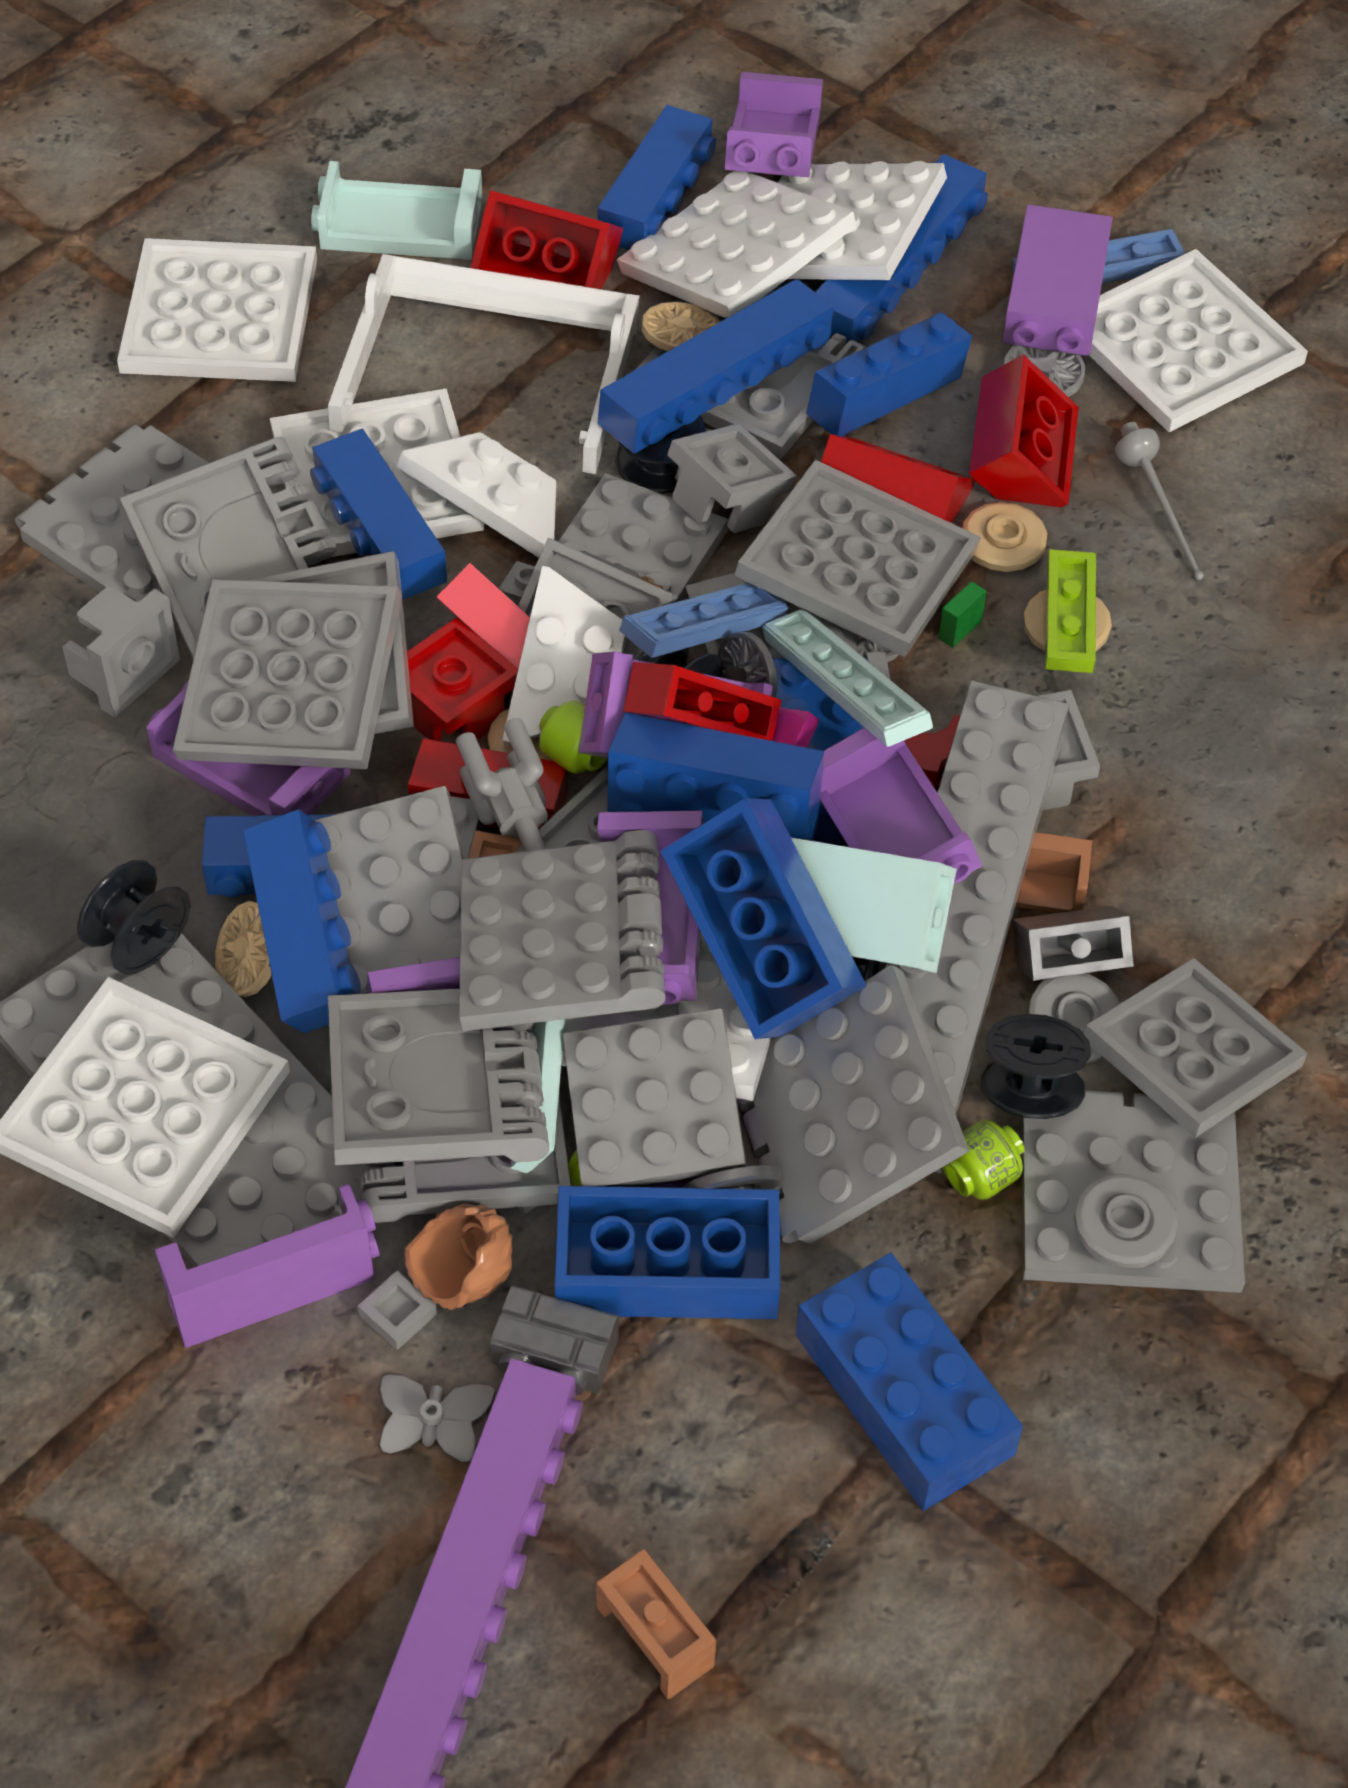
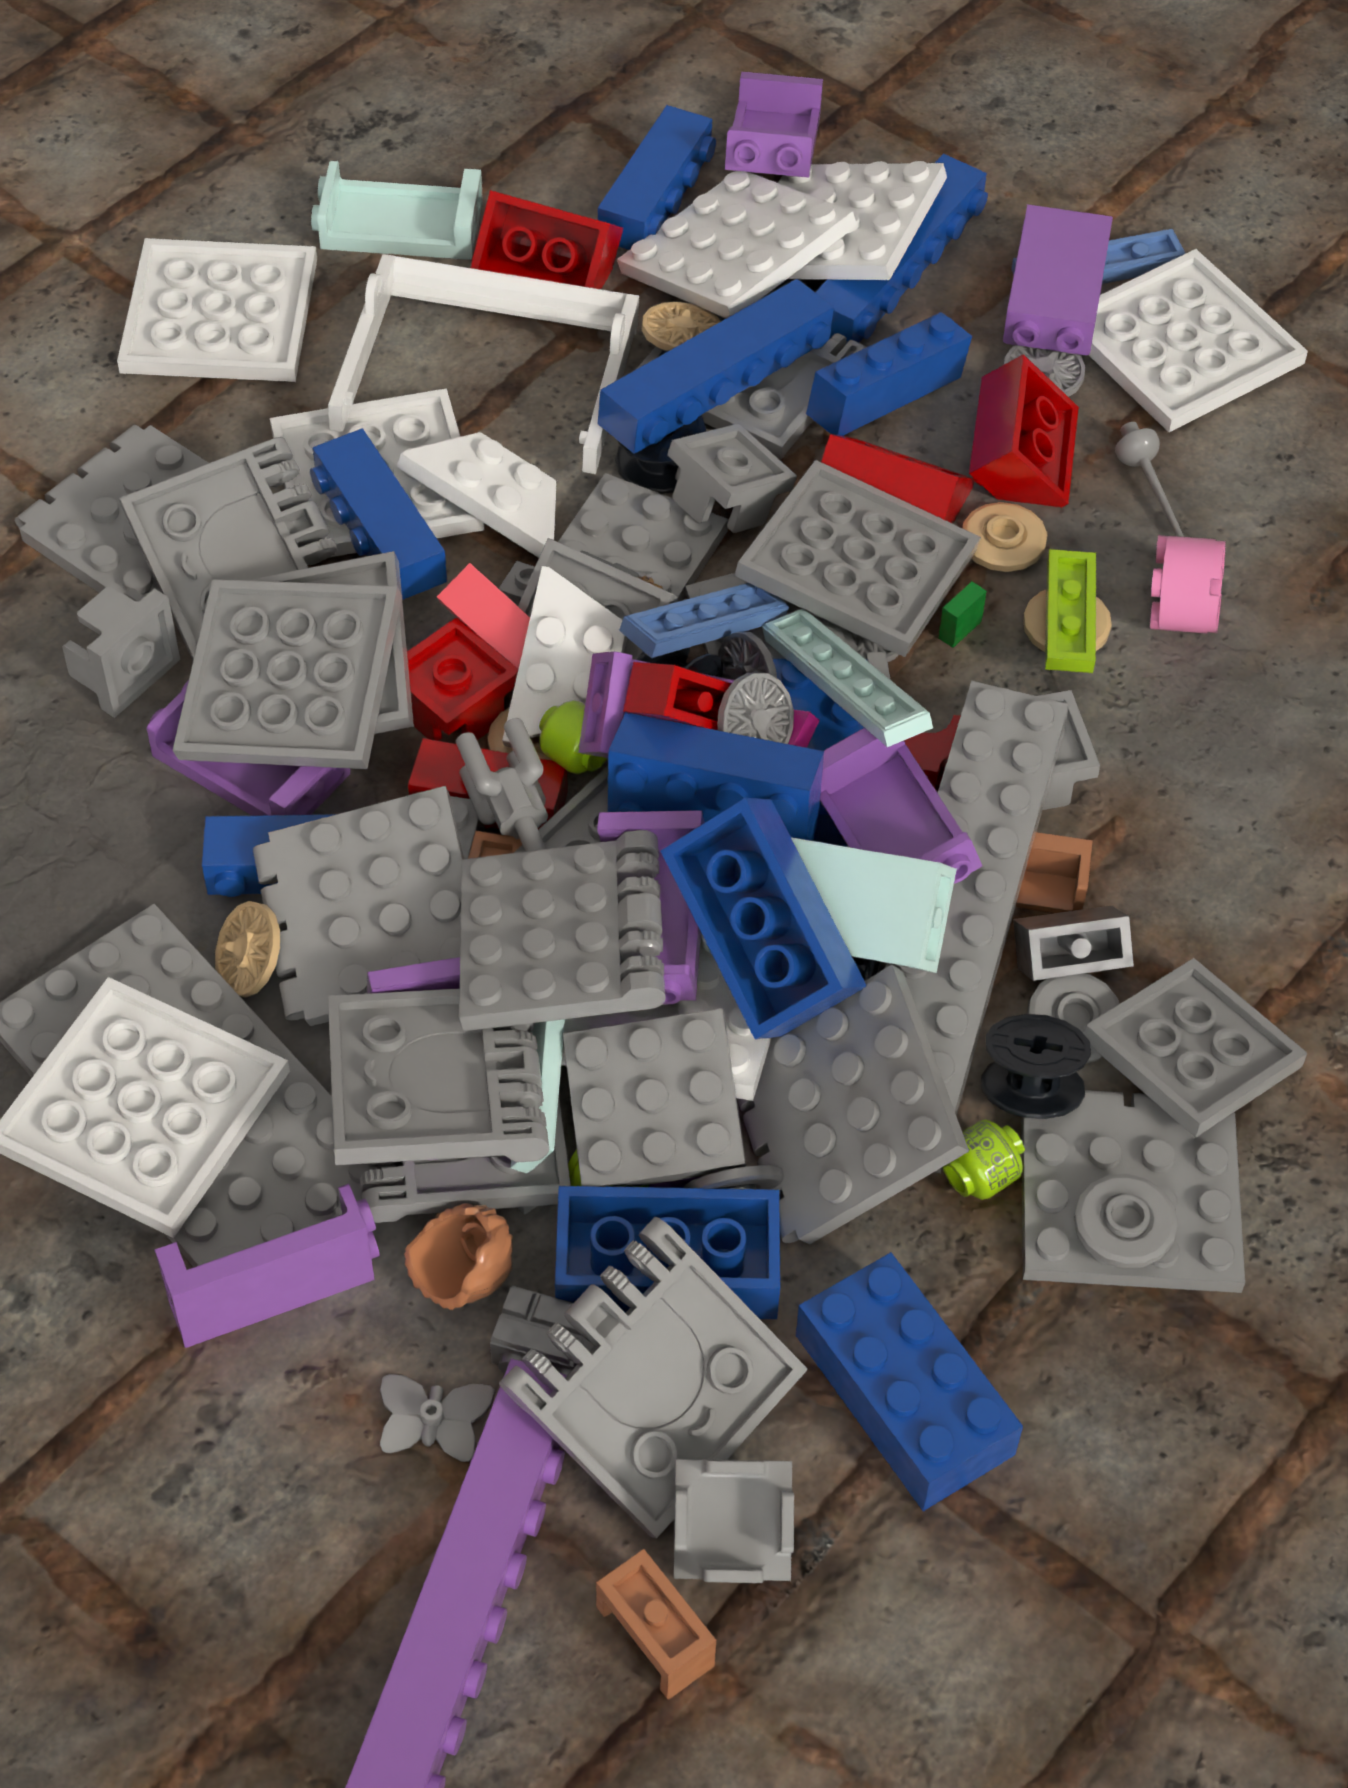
black piece [77,860,191,975] -> none
blue brick [243,809,361,1033] -> none
light grey tile [357,1270,437,1350] -> none
none -> light grey hinge [499,1217,808,1538]
none -> light grey panel [673,1459,794,1583]
none -> light grey wheel [718,673,794,744]
none -> bright pink brick [1150,535,1226,634]

